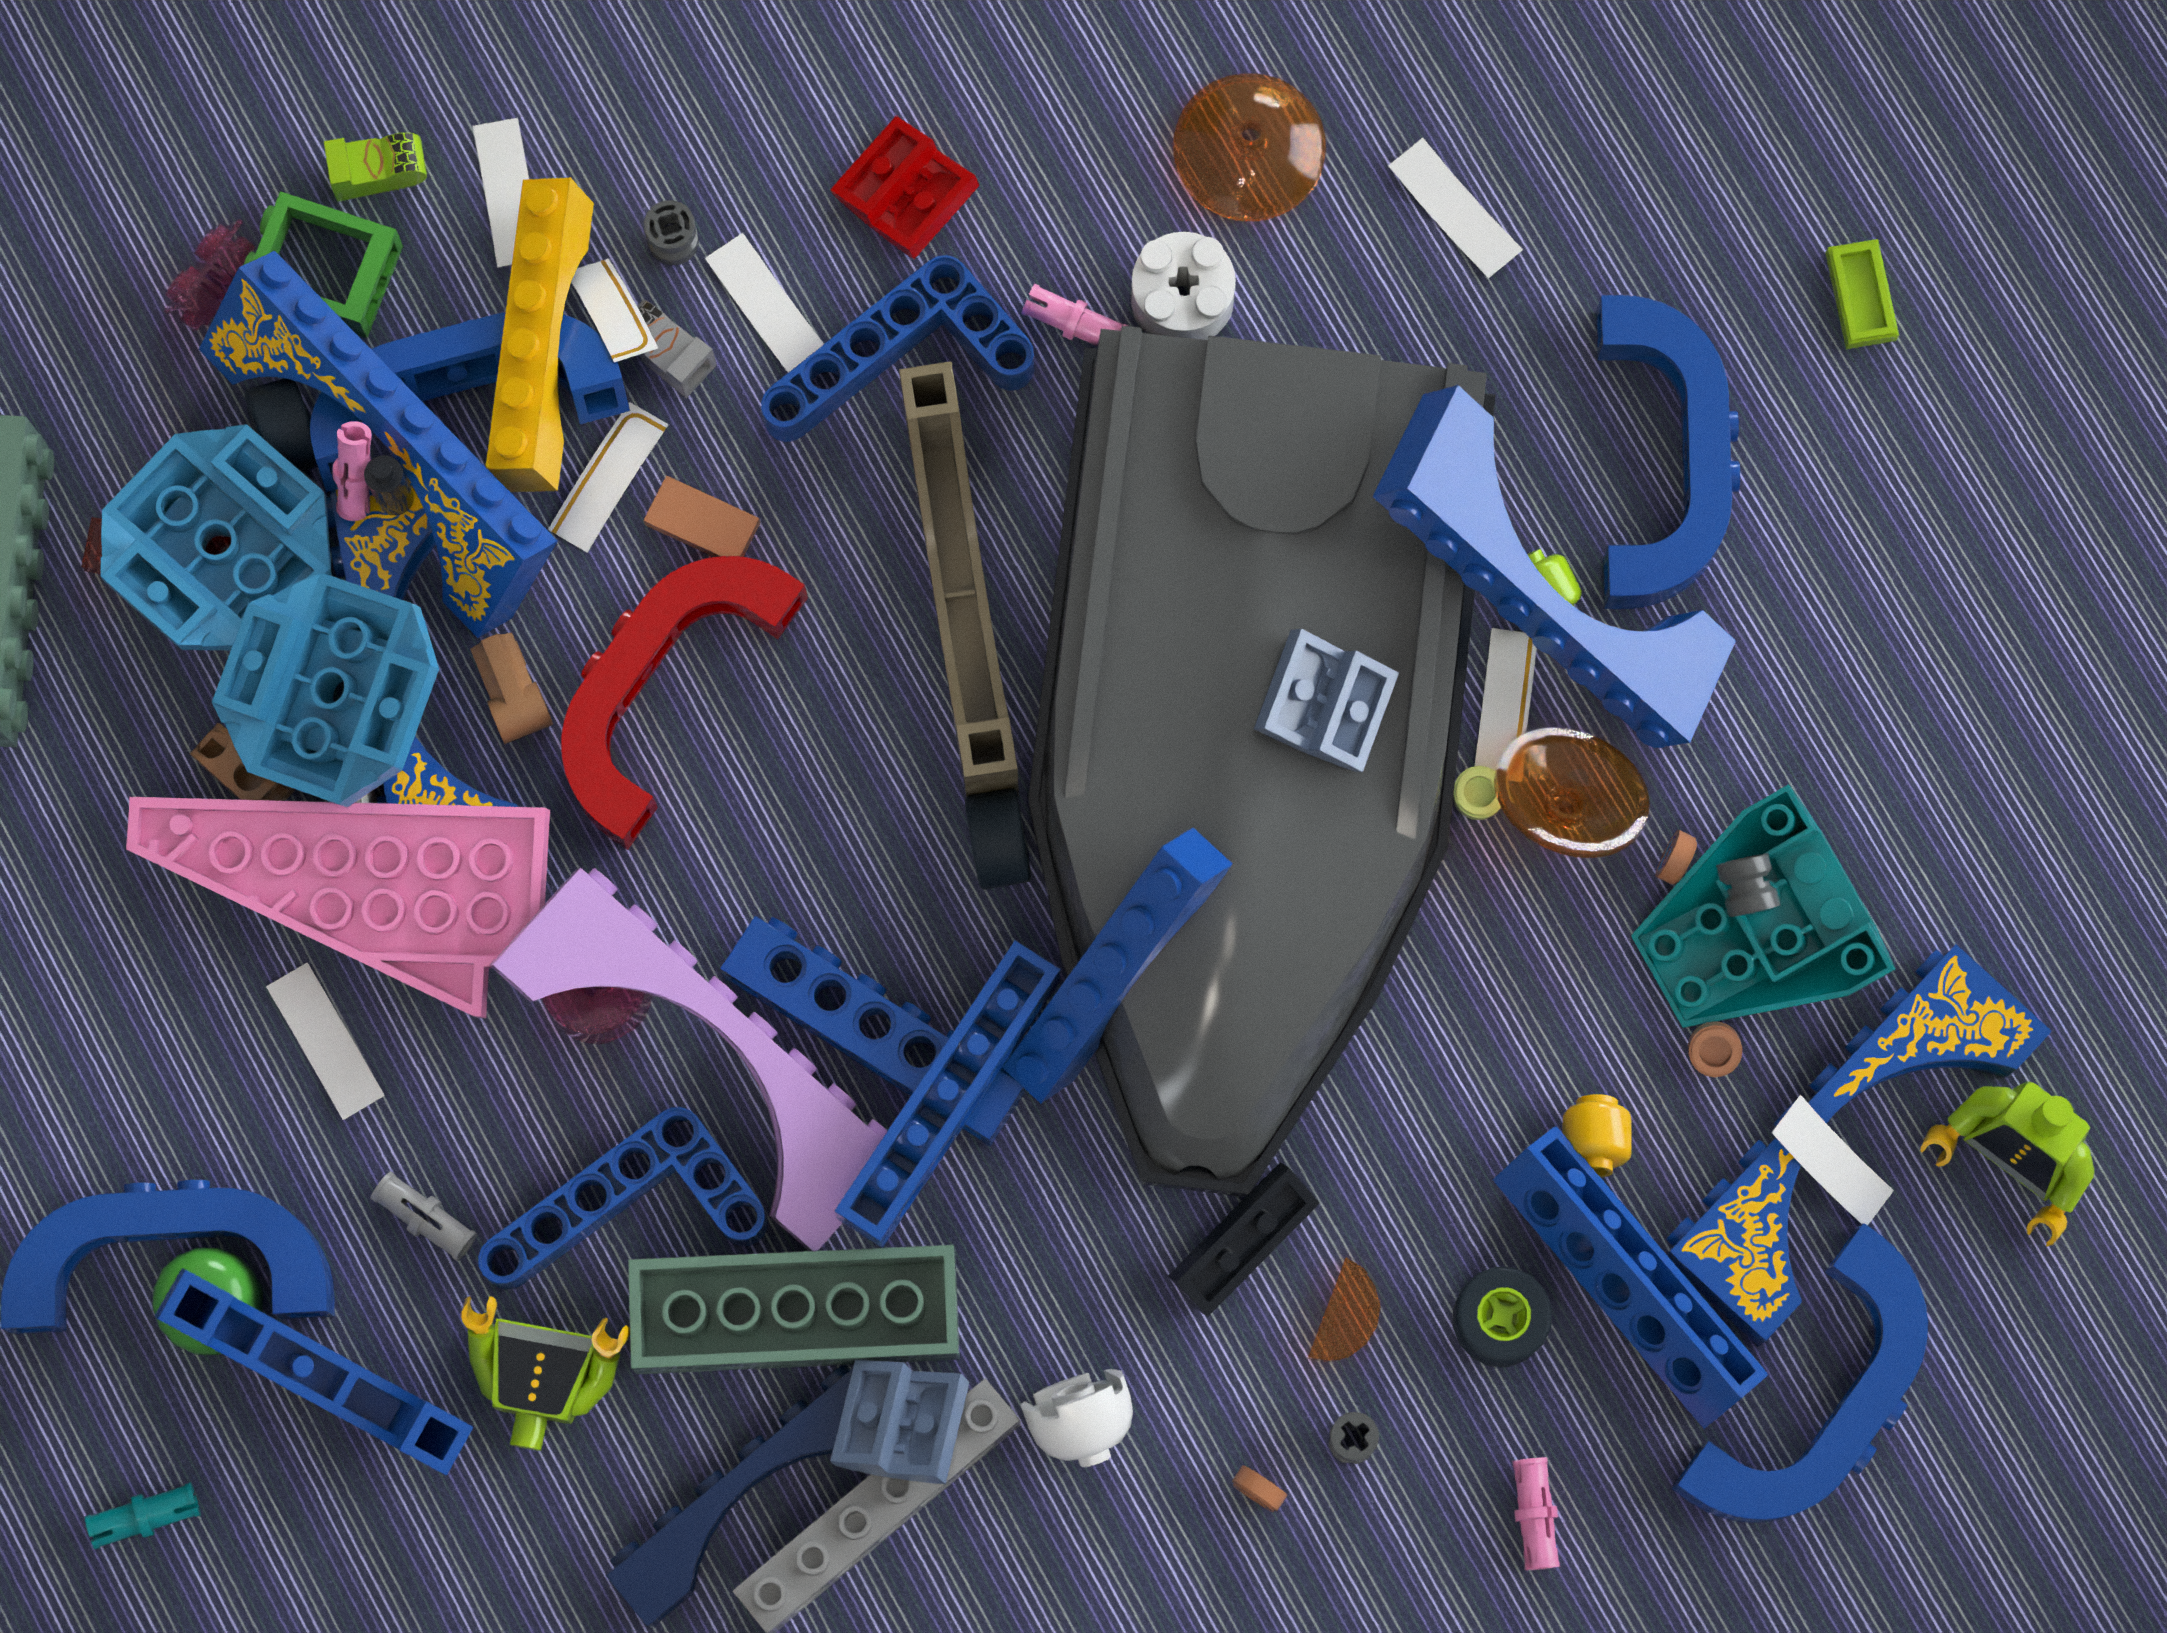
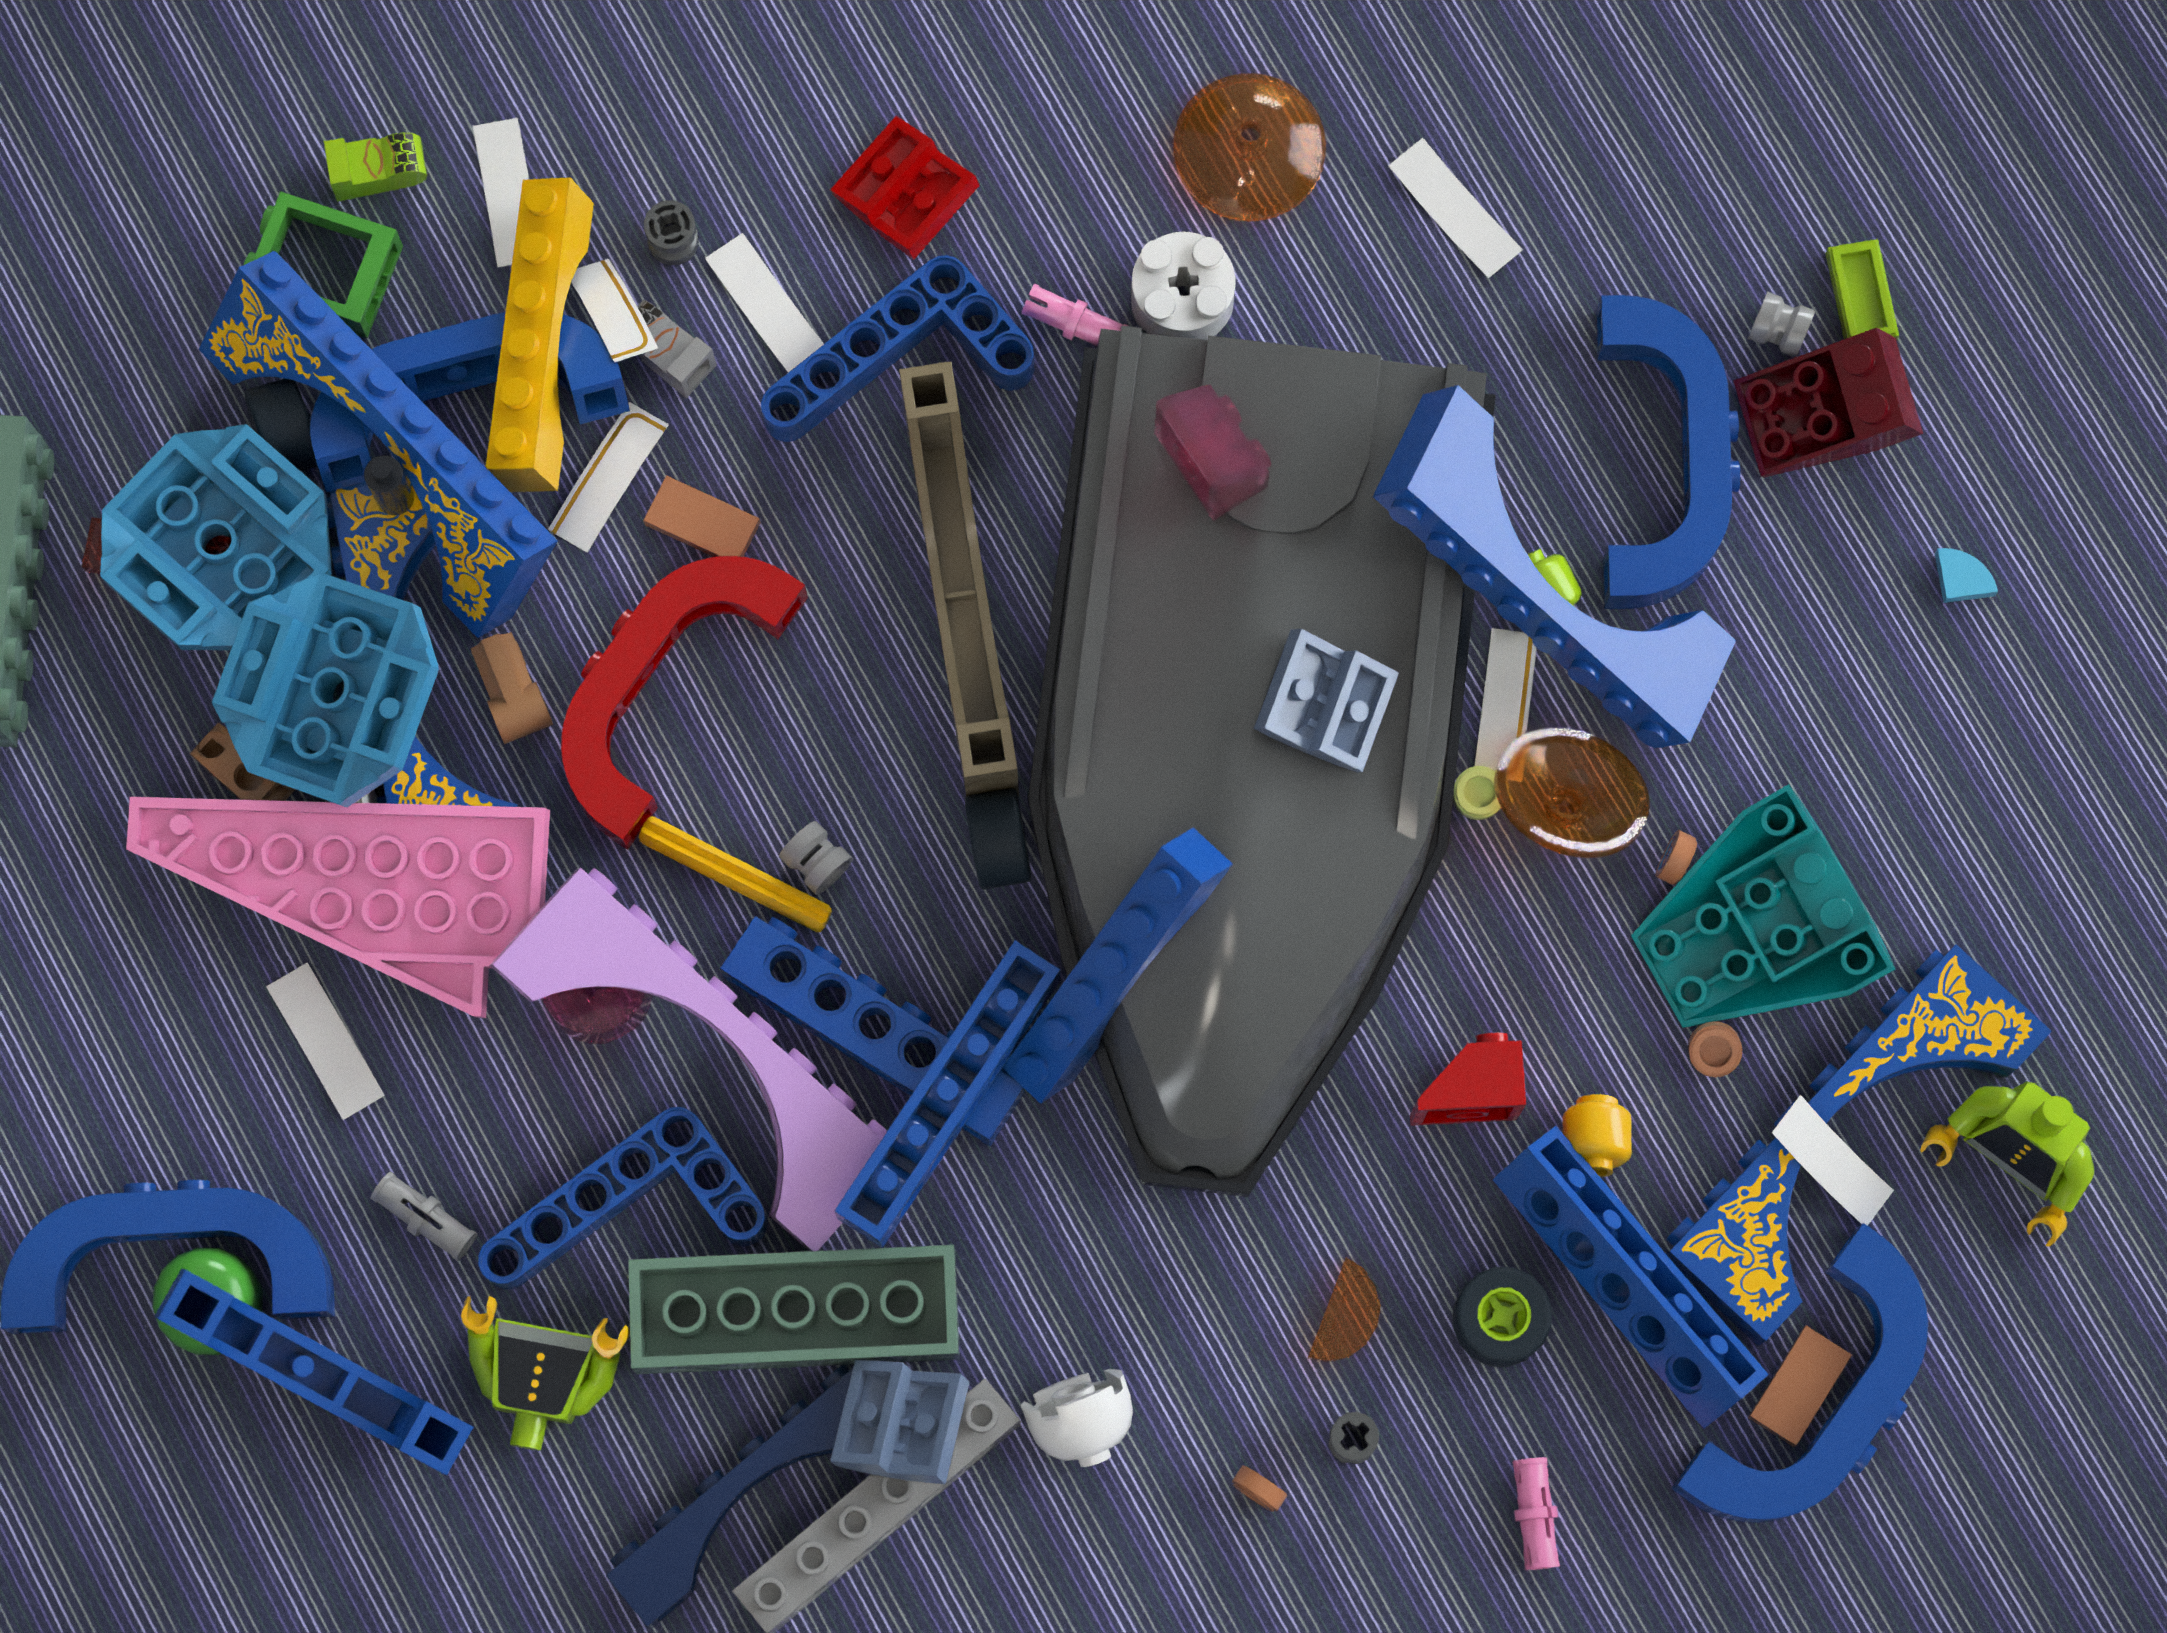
teal pin [85,1482,201,1550] -> none
clear pink hinge [163,219,256,331] -> none
bright pink pin [333,422,372,521] -> none
black plate [1168,1162,1320,1317] -> none
dark grey wheel [1716,853,1781,917] -> none
none -> yellow axle [638,816,832,932]
none -> light grey wheel [779,821,853,895]
none -> clear pink slope [1154,384,1272,521]
none -> red slope [1410,1033,1526,1126]
none -> dark red slope [1733,327,1923,478]
none -> light grey wheel [1748,291,1816,358]
none -> nougat tile [1748,1326,1852,1447]
none -> medium azure tile [1935,548,1998,603]

